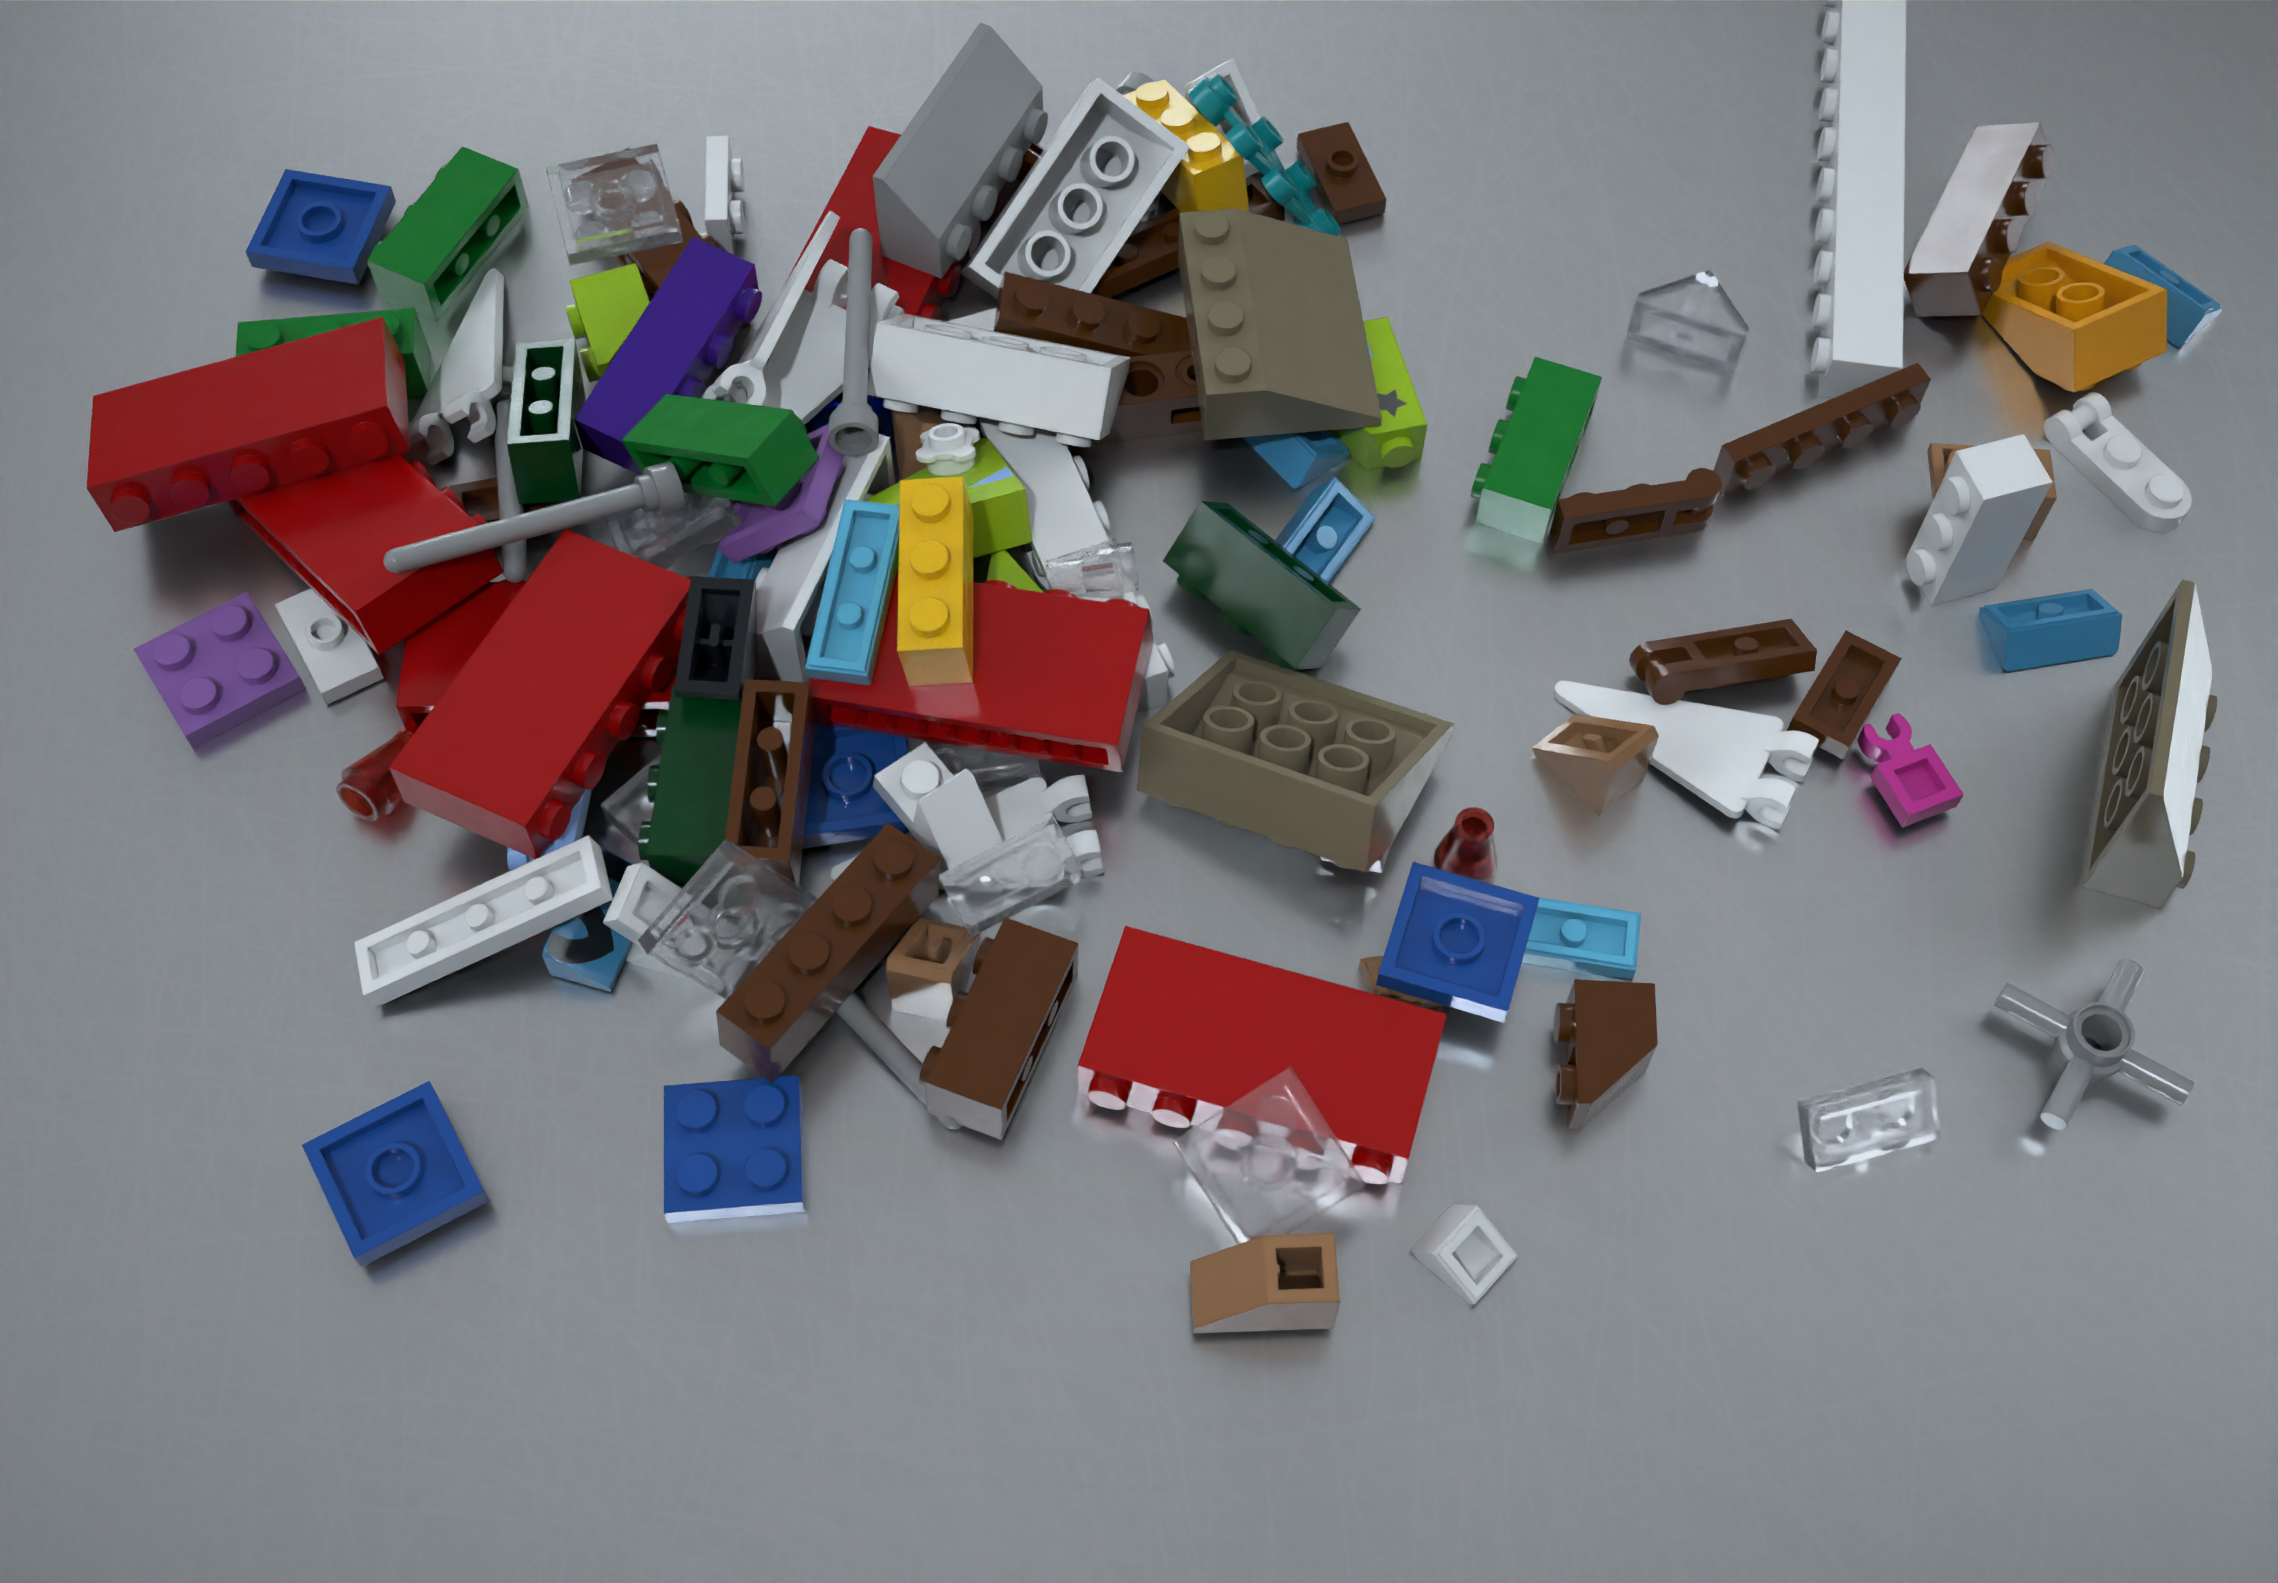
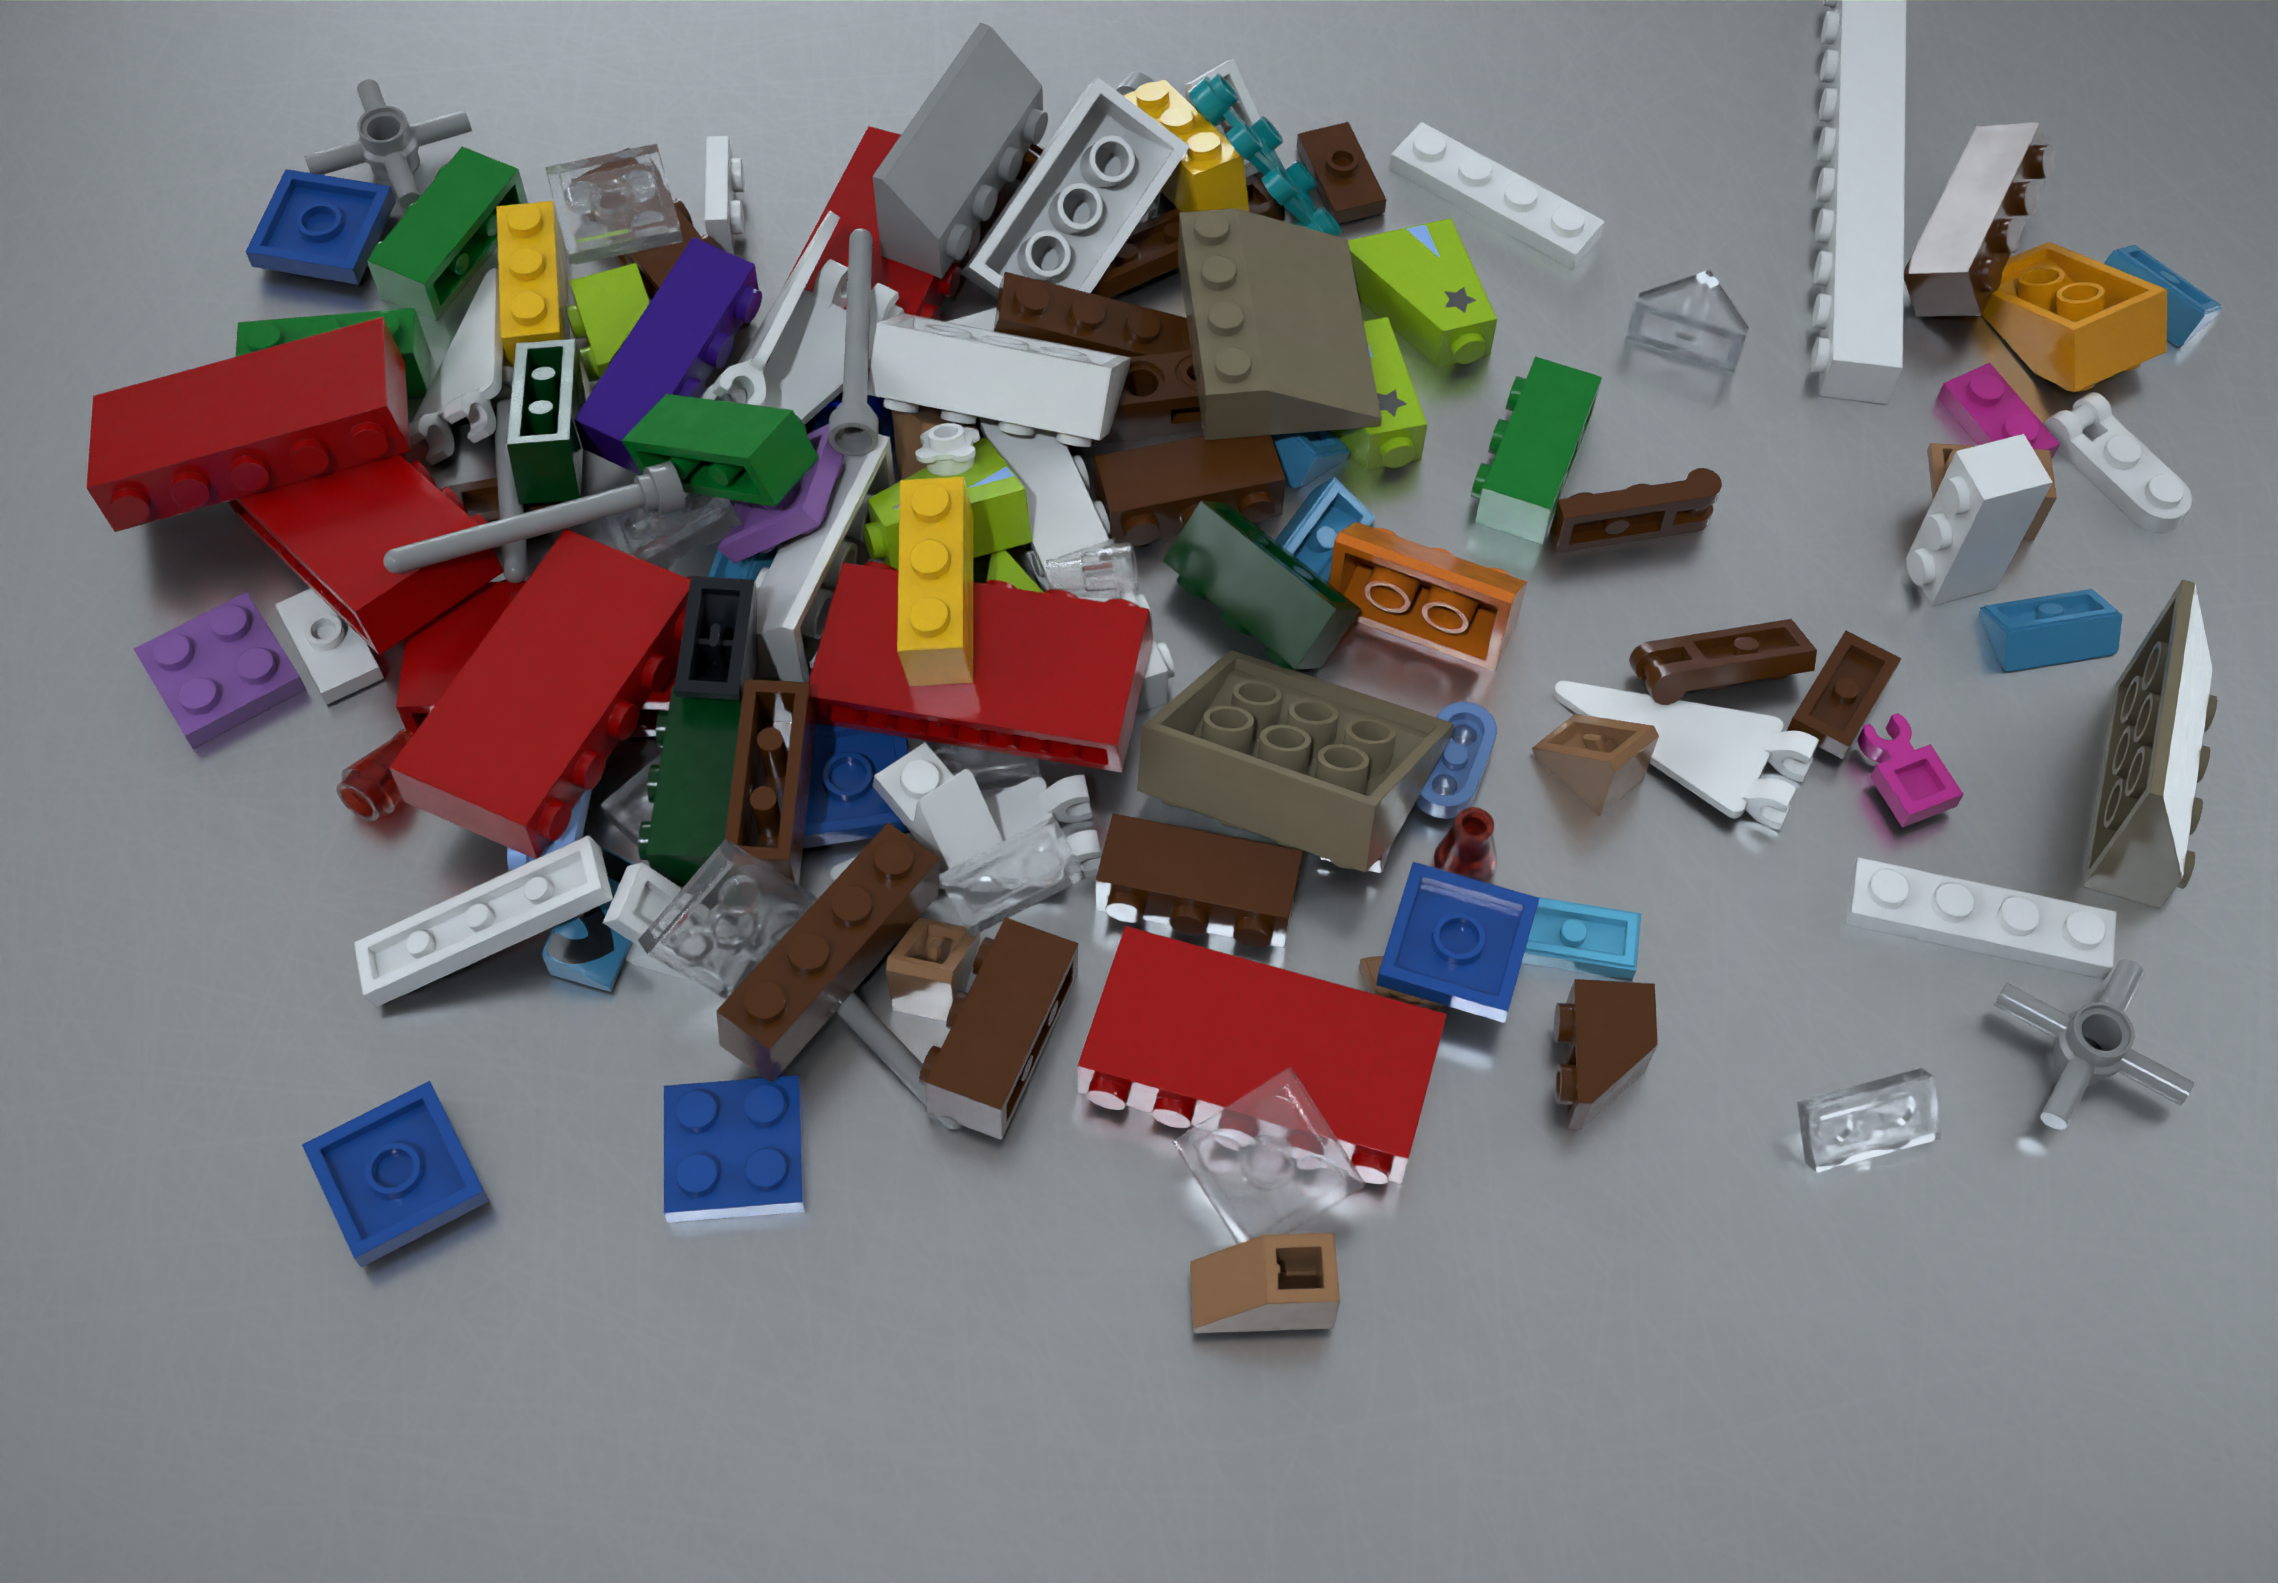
medium azure tile [805,499,899,685] -> none
white slope [1411,1204,1518,1305] -> none
reddish brown plate [1713,363,1931,497] -> none
none -> light grey bar [304,79,472,209]
none -> yellow brick [496,201,570,368]
none -> reddish brown brick [1094,435,1285,547]
none -> reddish brown brick [1095,813,1303,948]
none -> orange slope [1329,522,1527,671]
none -> lime slope [1348,218,1497,368]
none -> white plate [1389,122,1605,270]
none -> medium blue plate [1416,702,1497,819]
none -> white plate [1845,857,2117,979]
none -> dark pink plate [1937,362,2060,459]

